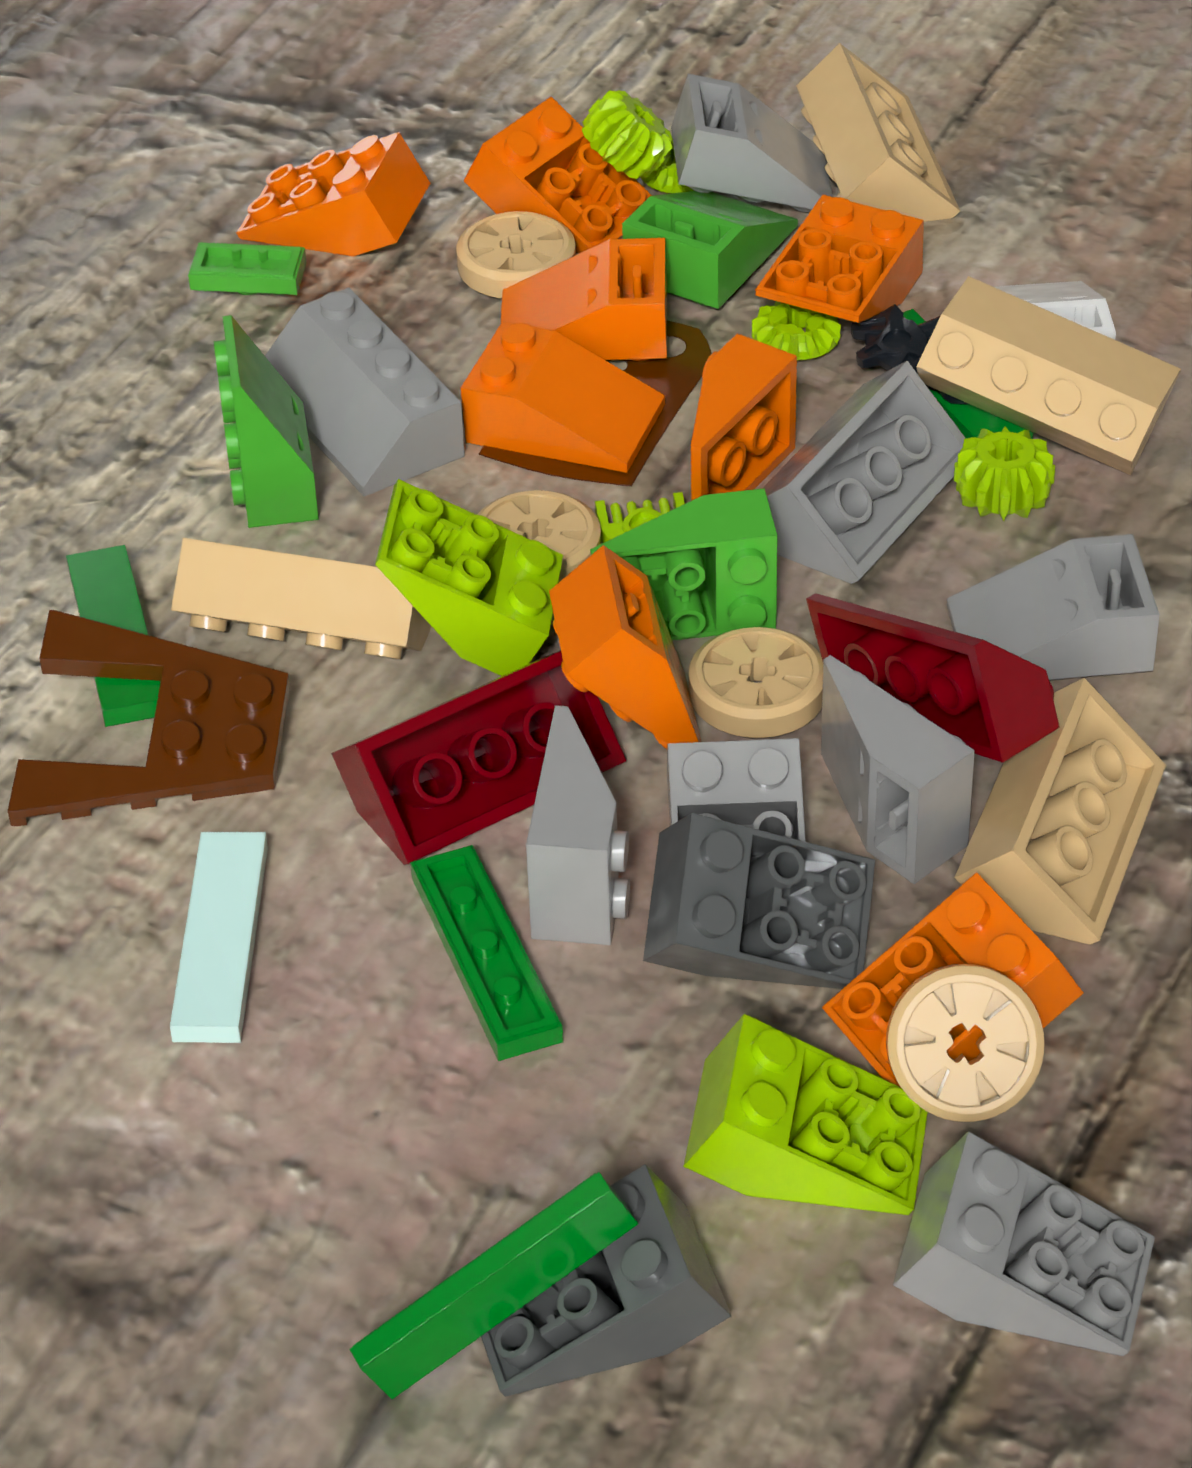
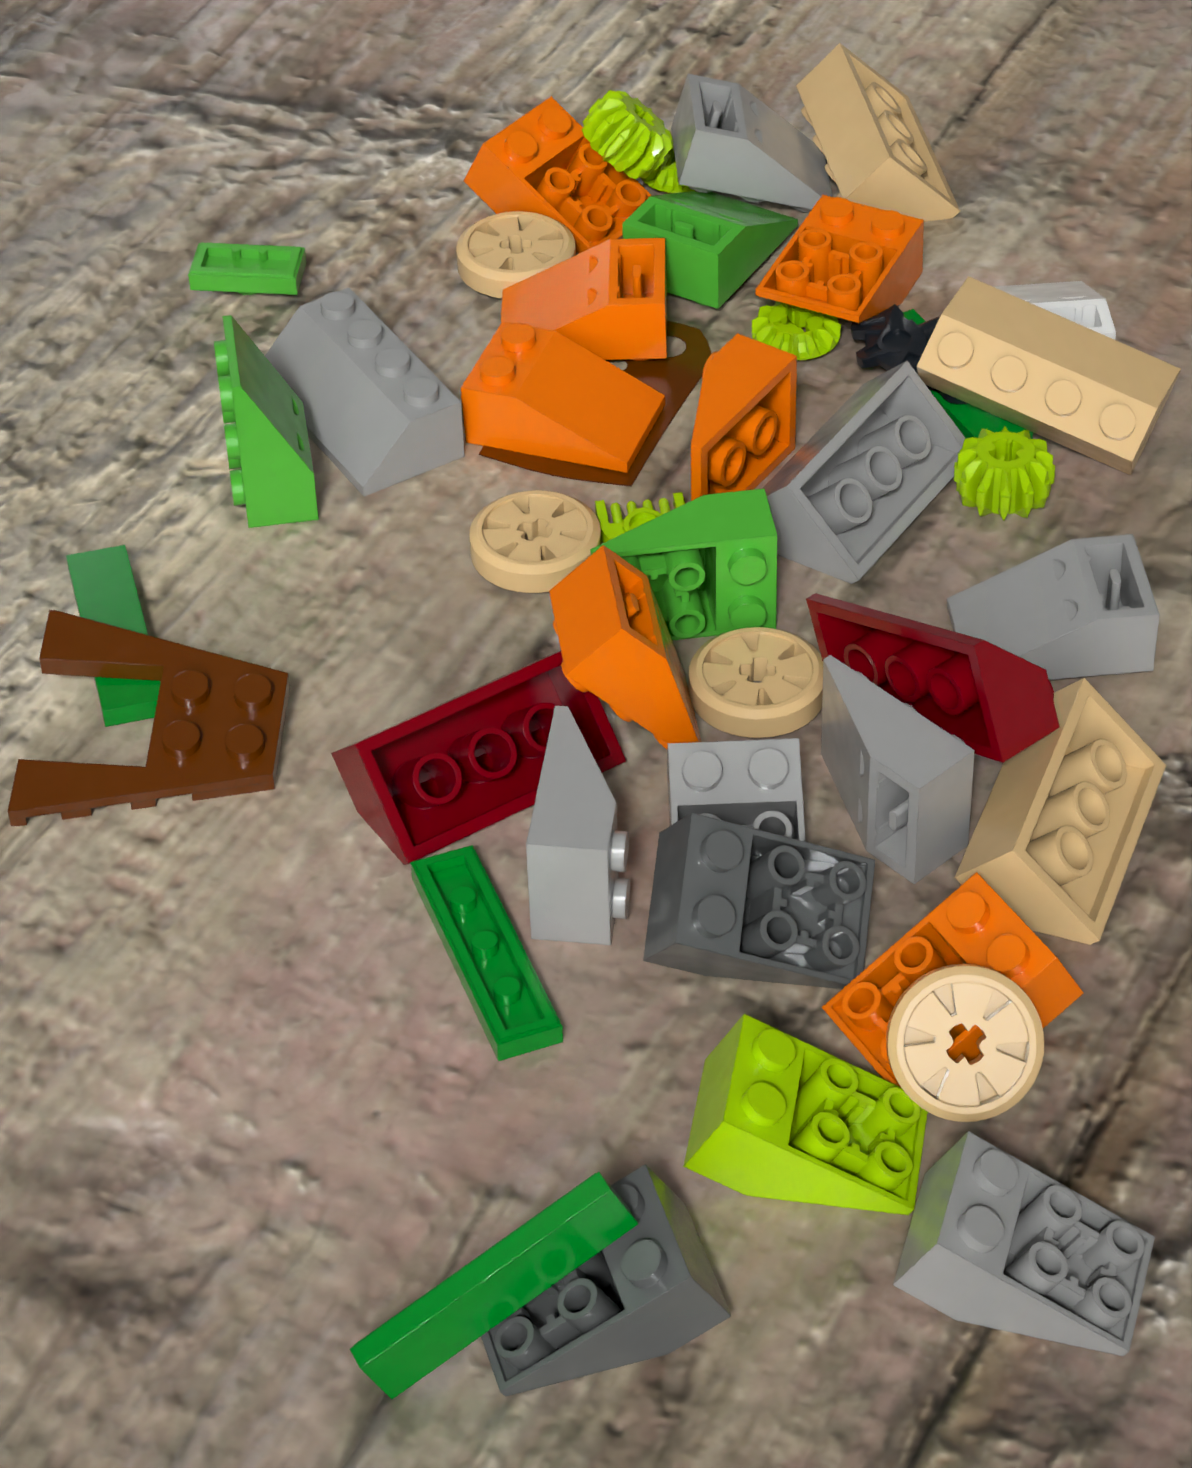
light aqua tile [170,832,268,1043] -> none
tan slope [171,538,432,660] -> none
orange slope [236,132,431,257] -> none
lime slope [375,479,563,676] -> none

